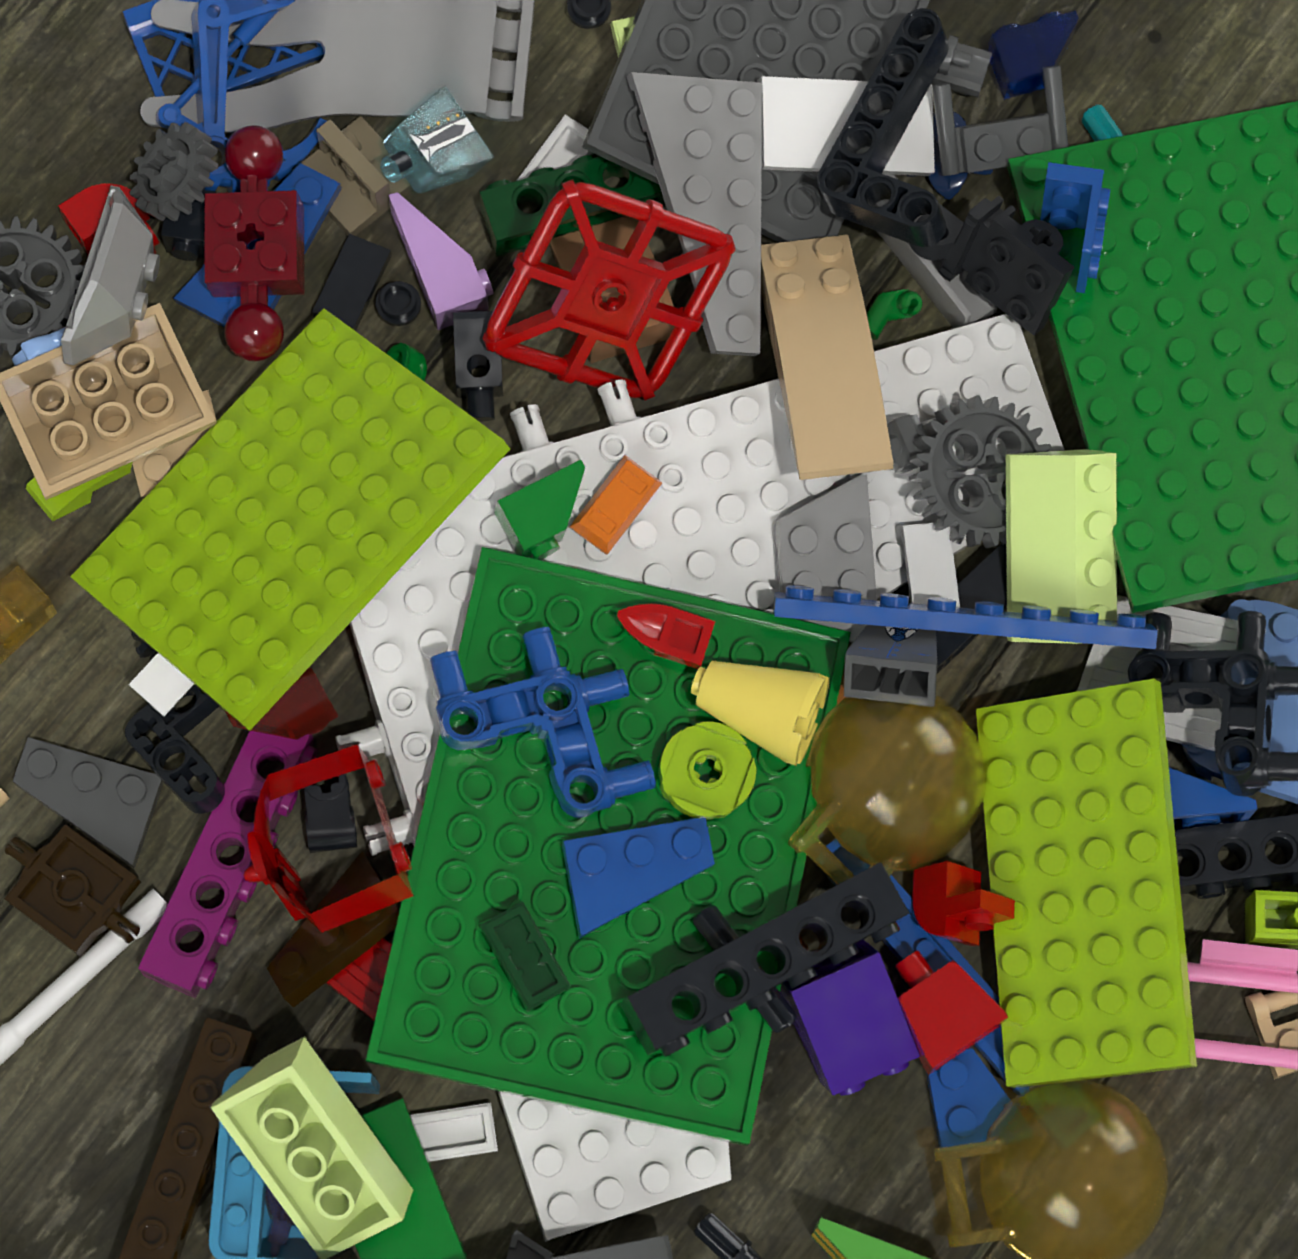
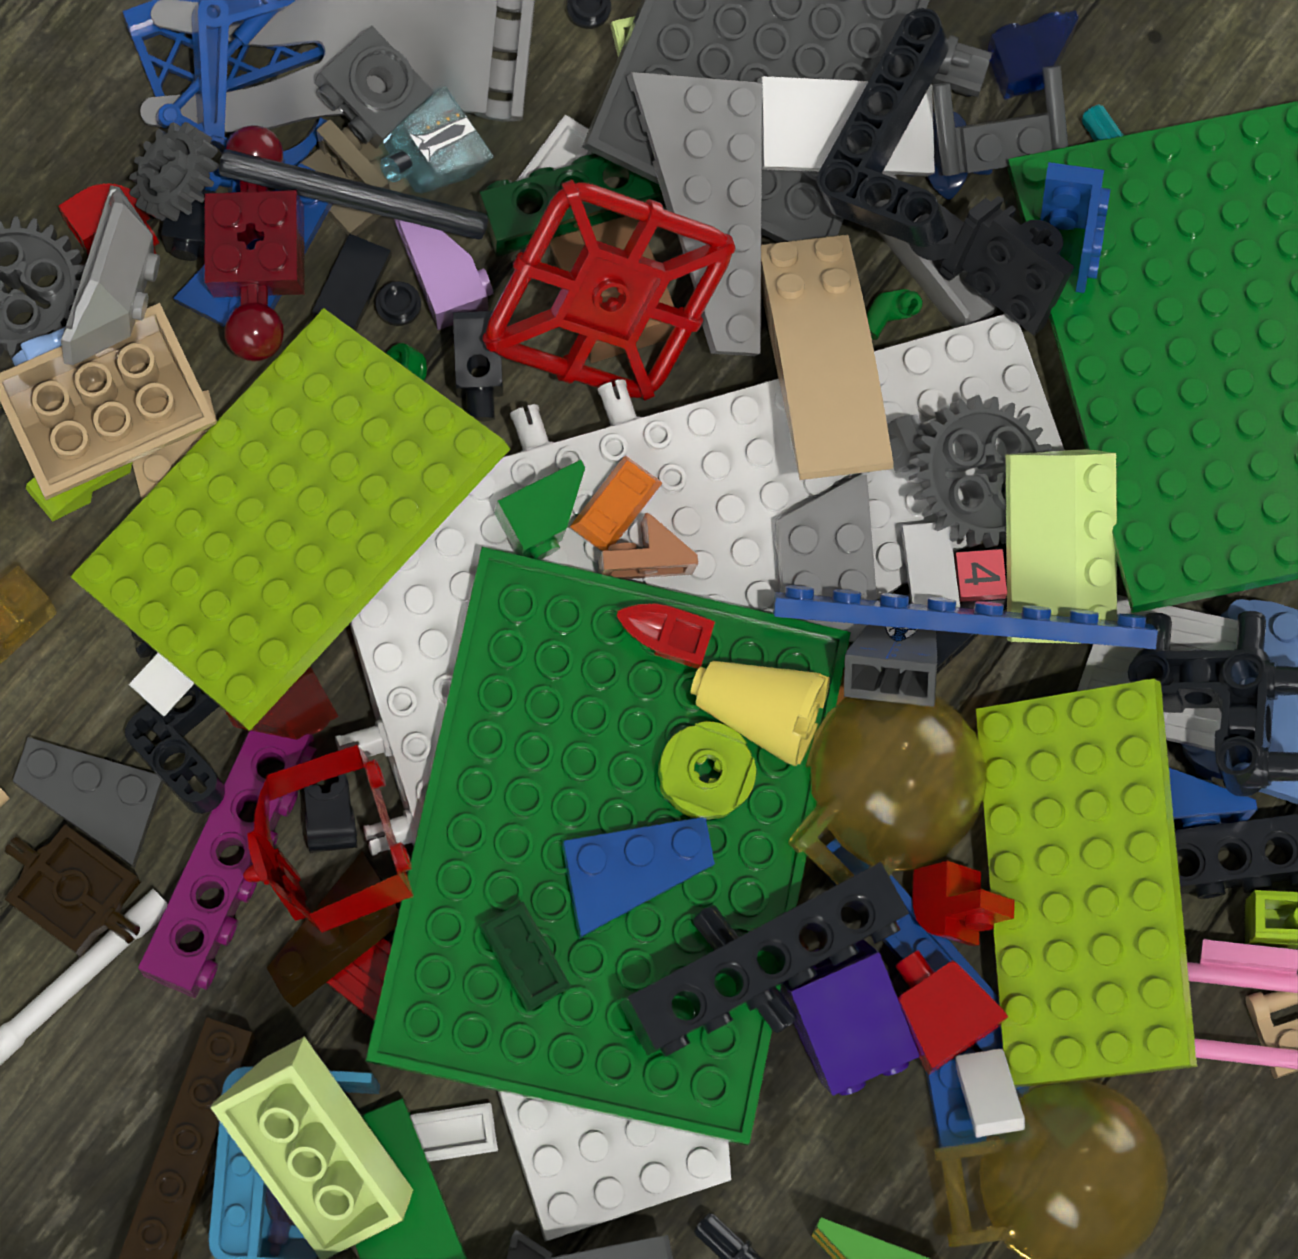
blue pin [430,627,656,818] -> none
none -> black axle [219,149,488,240]
none -> dark grey brick [314,25,434,149]
none -> nougat slope [598,513,698,579]
none -> coral tile [954,549,1007,602]
none -> white tile [956,1049,1024,1137]

